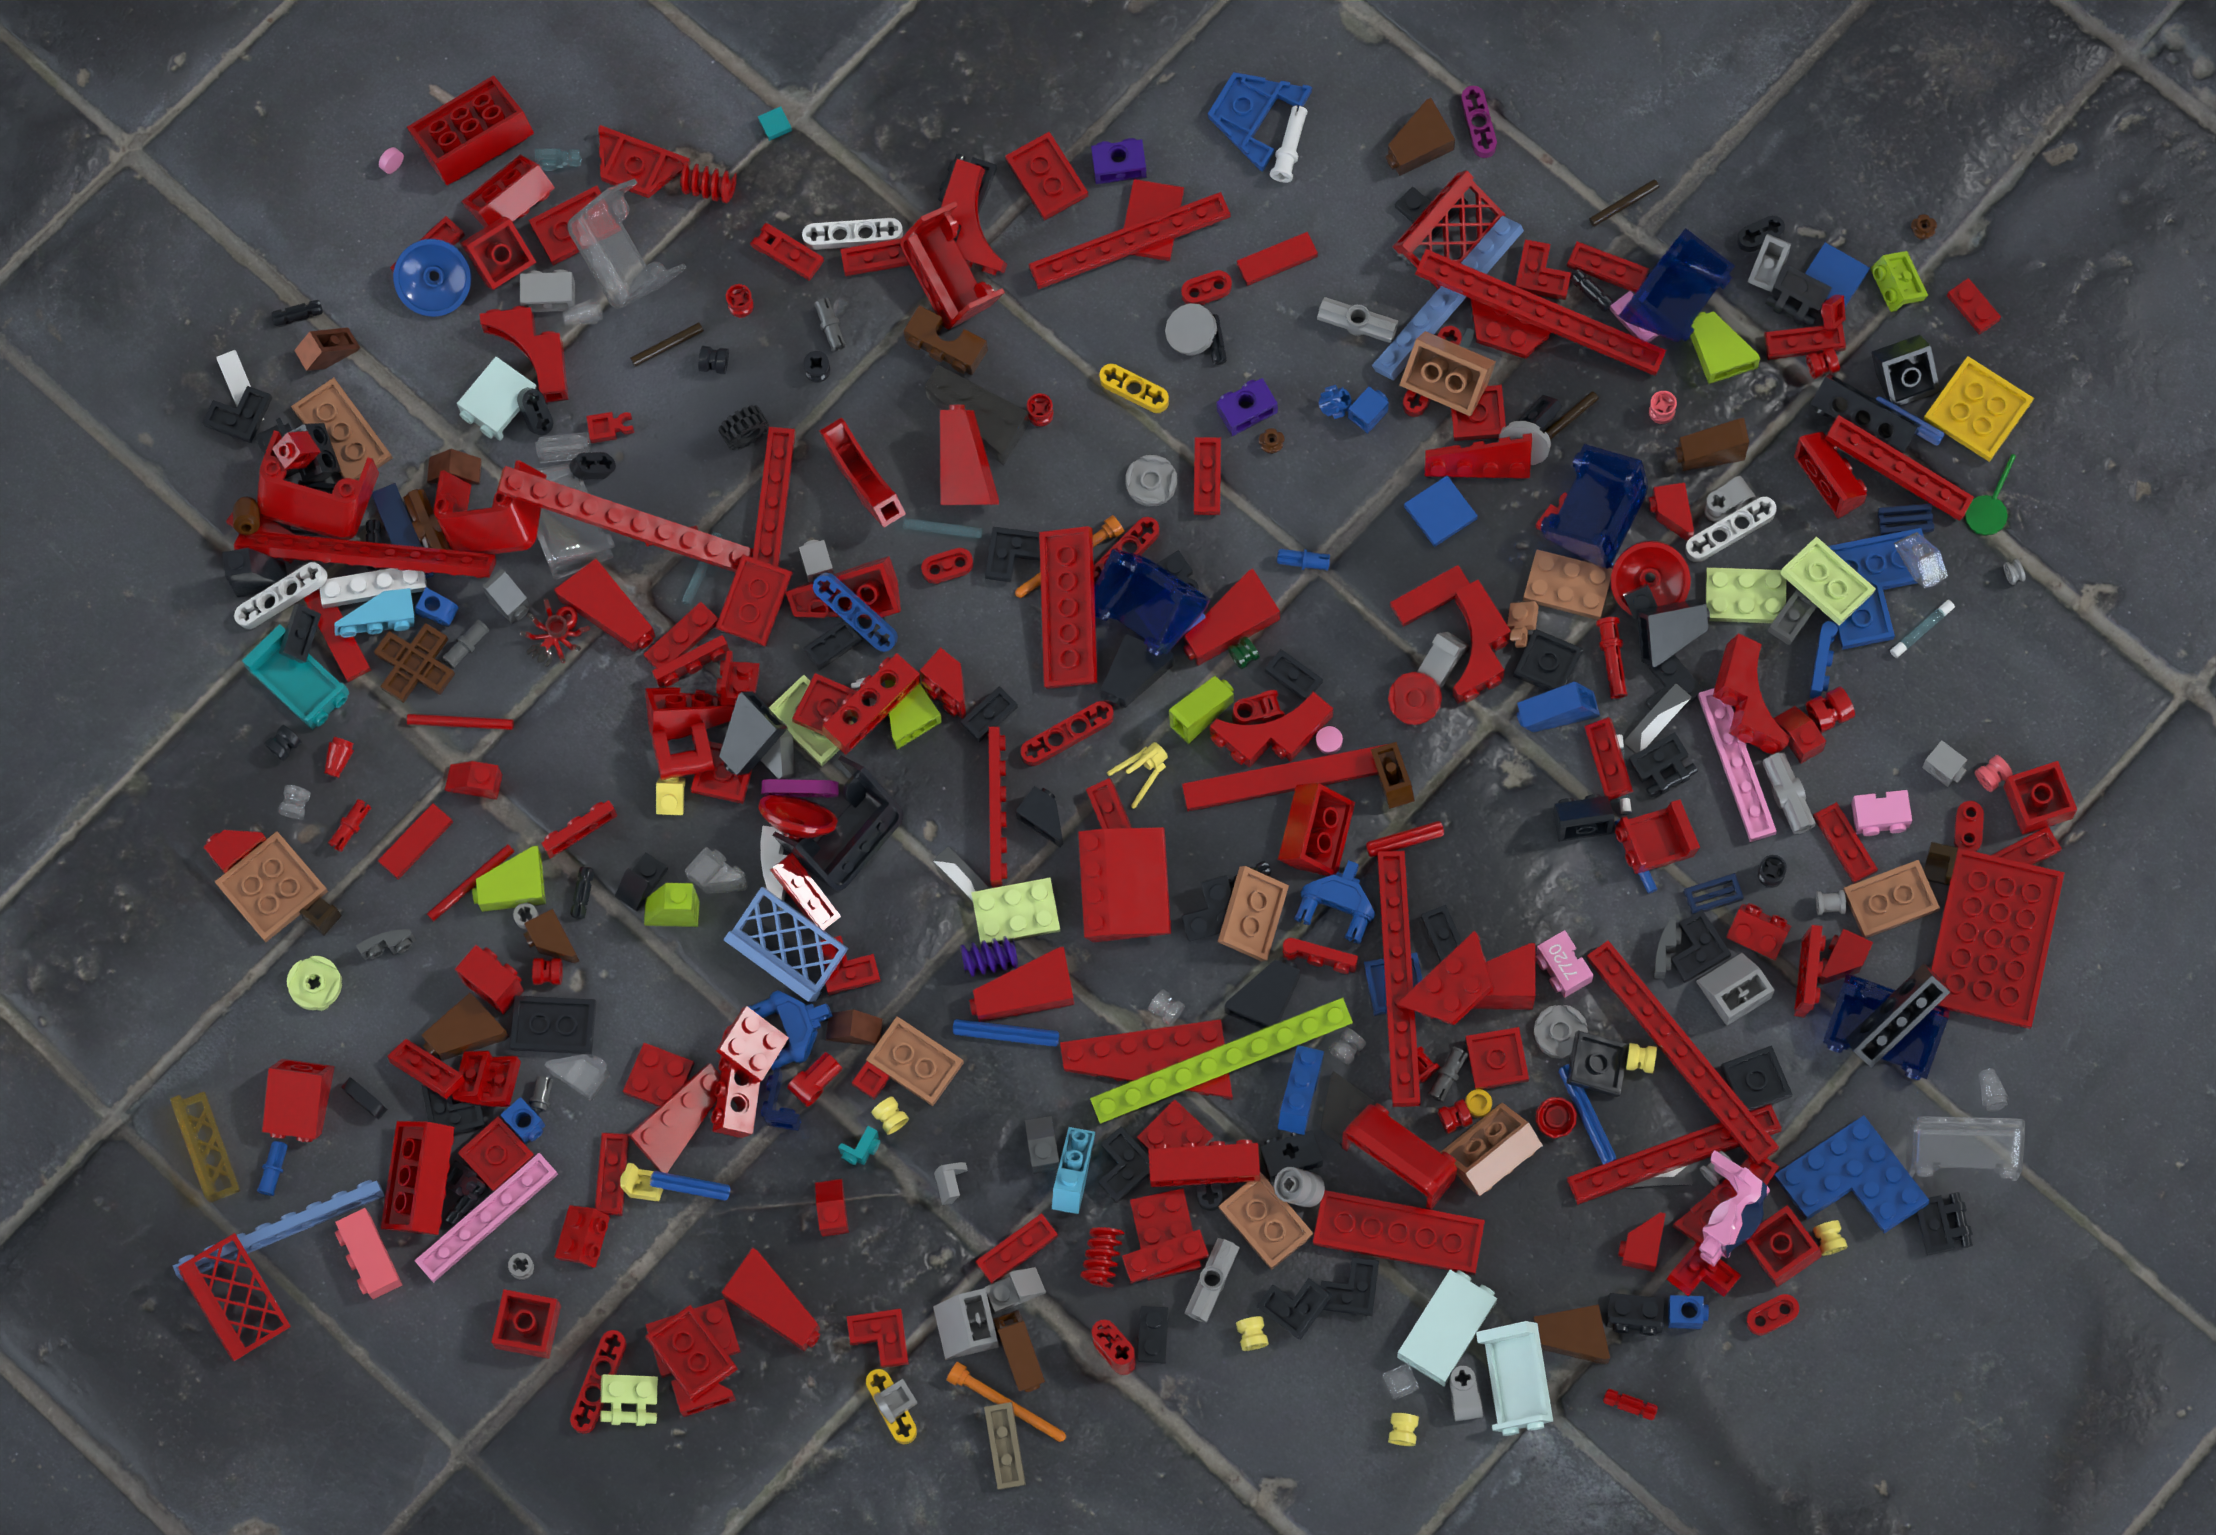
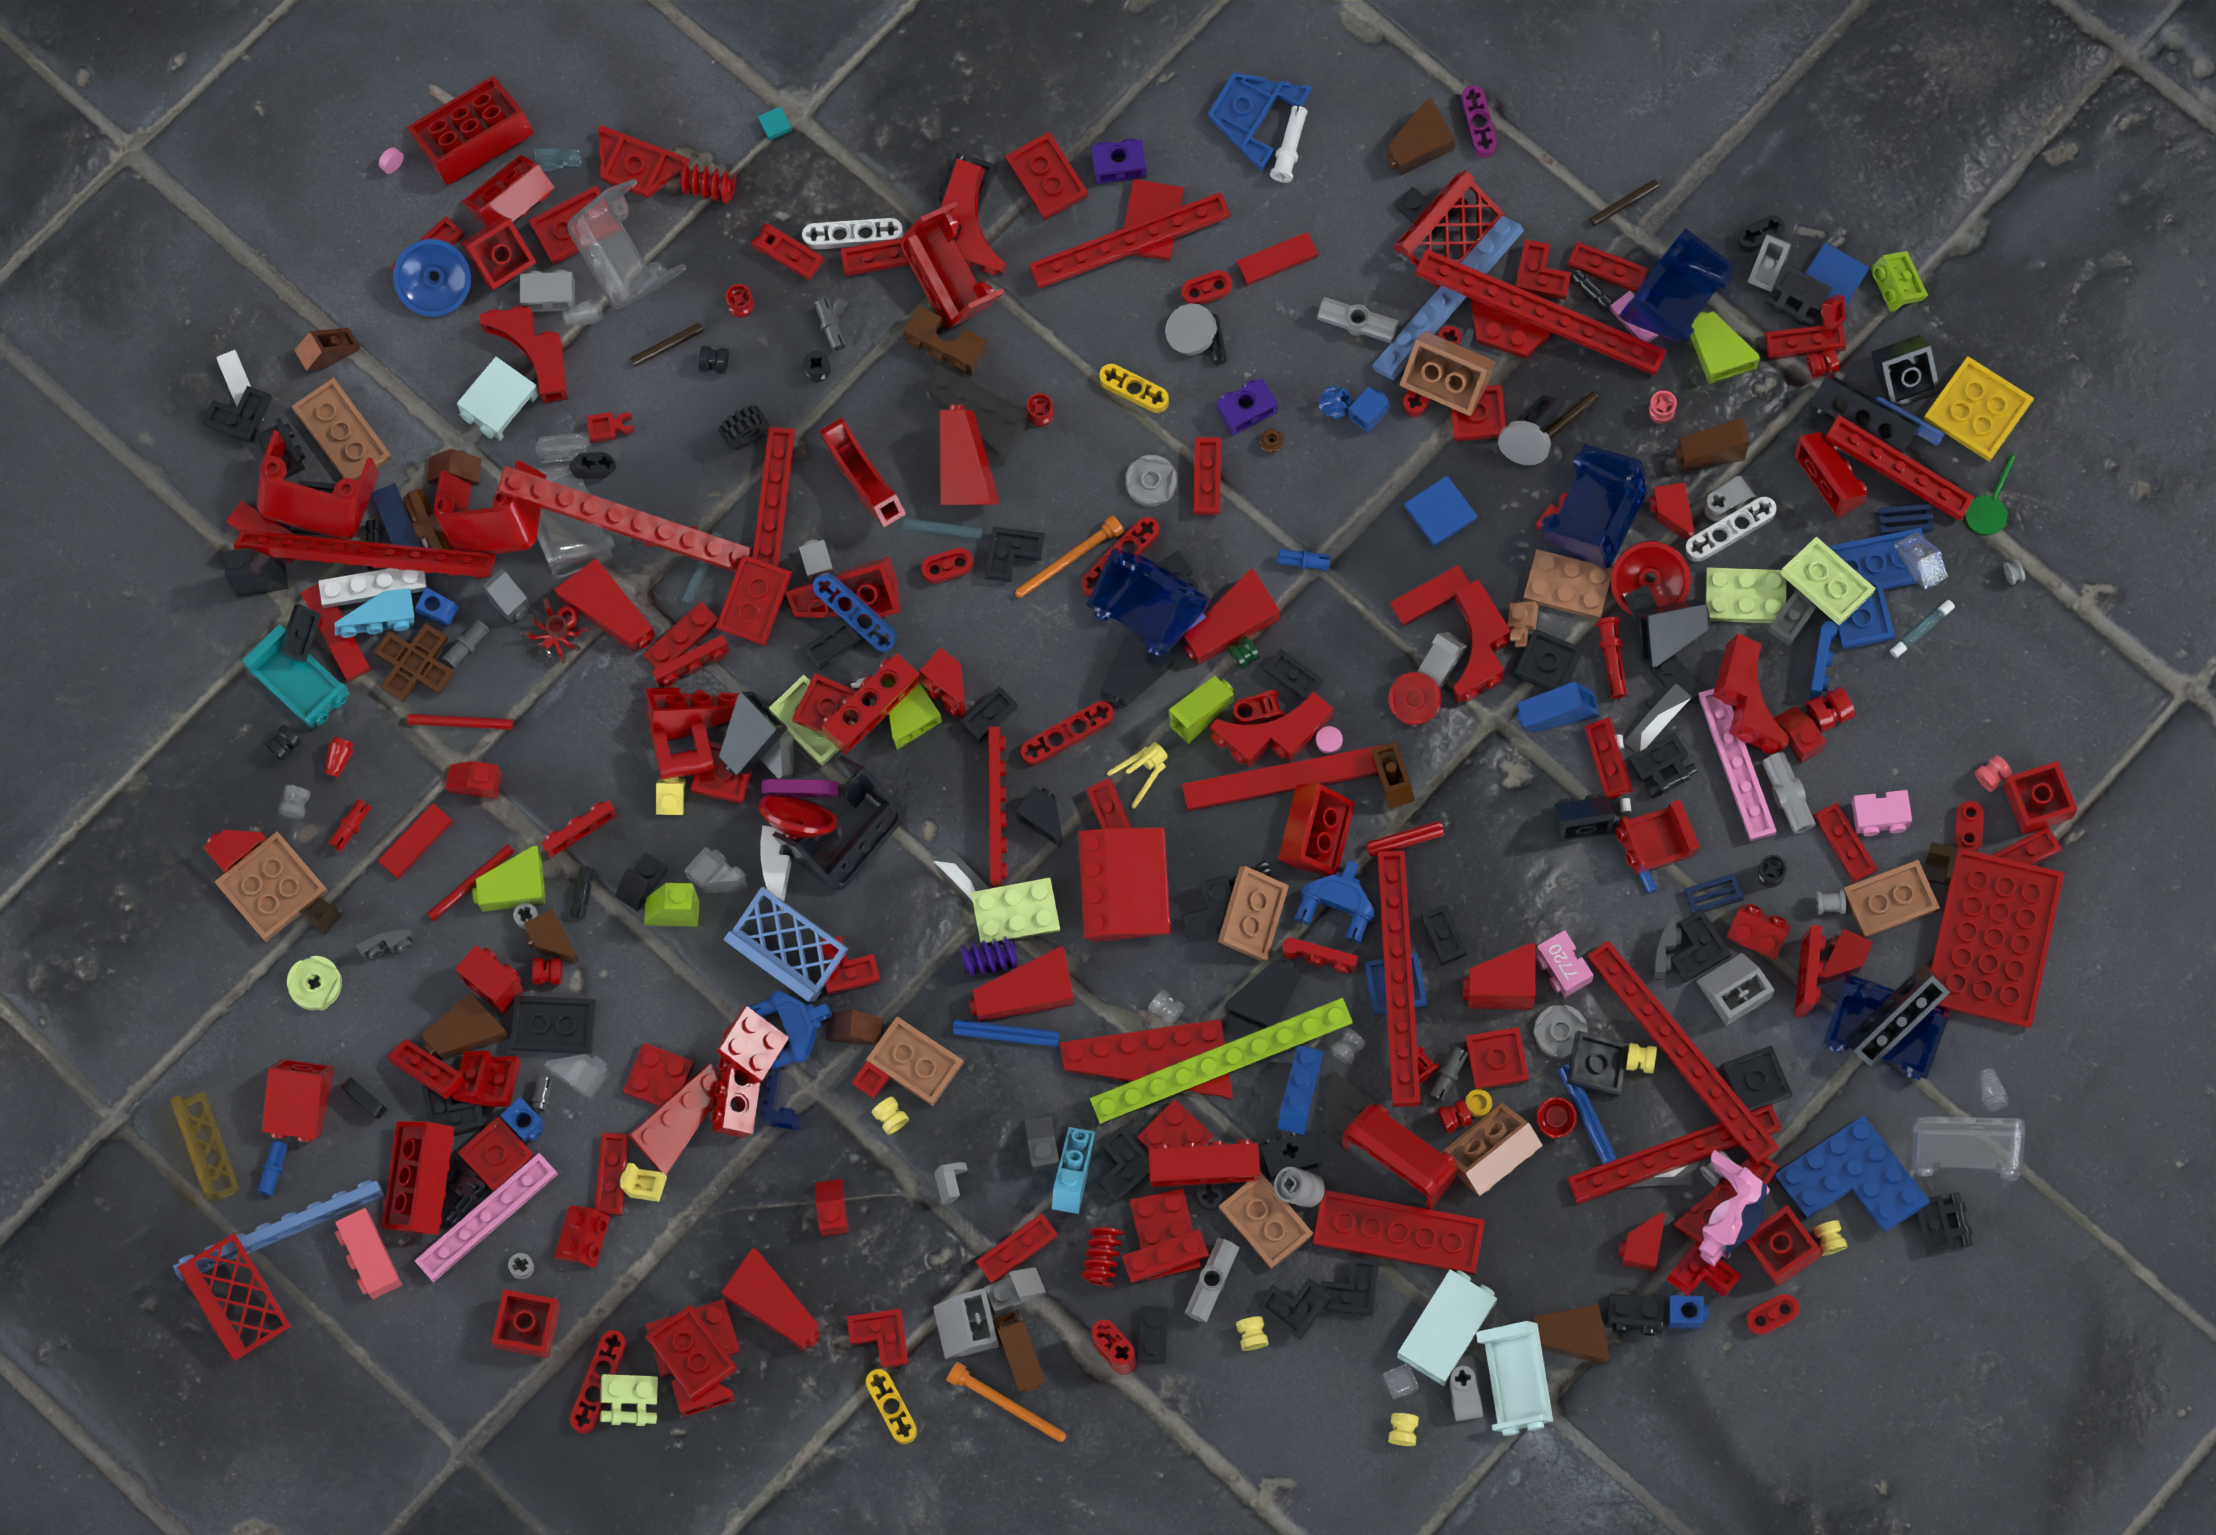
reddish brown brick [233,496,260,535] -> none
white beam [234,562,327,629] -> none
black axle [272,300,323,326] -> none
red brick [272,431,321,469] -> none
black brick [290,423,341,482] -> none
black beam [517,387,553,435] -> none
blue axle [650,1171,730,1200] -> none
red bracket [716,651,760,706] -> none
tile [770,853,841,930] -> none
red piece [787,1052,842,1107] -> none
teal bracket [838,1126,881,1165] -> none
light grey tile [873,1379,918,1423] -> none
dark tan plate [984,1402,1026,1490] -> none
red plate [1039,526,1097,689] -> none
red wing [1398,931,1494,1025] -> none
red wing [1425,433,1532,478] -> none
red axle [1603,1389,1658,1420] -> none
reddish brown plate [1911,214,1937,240] -> none
light grey brick [1922,740,1967,787] -> none
red plate [1947,278,2001,335] -> none

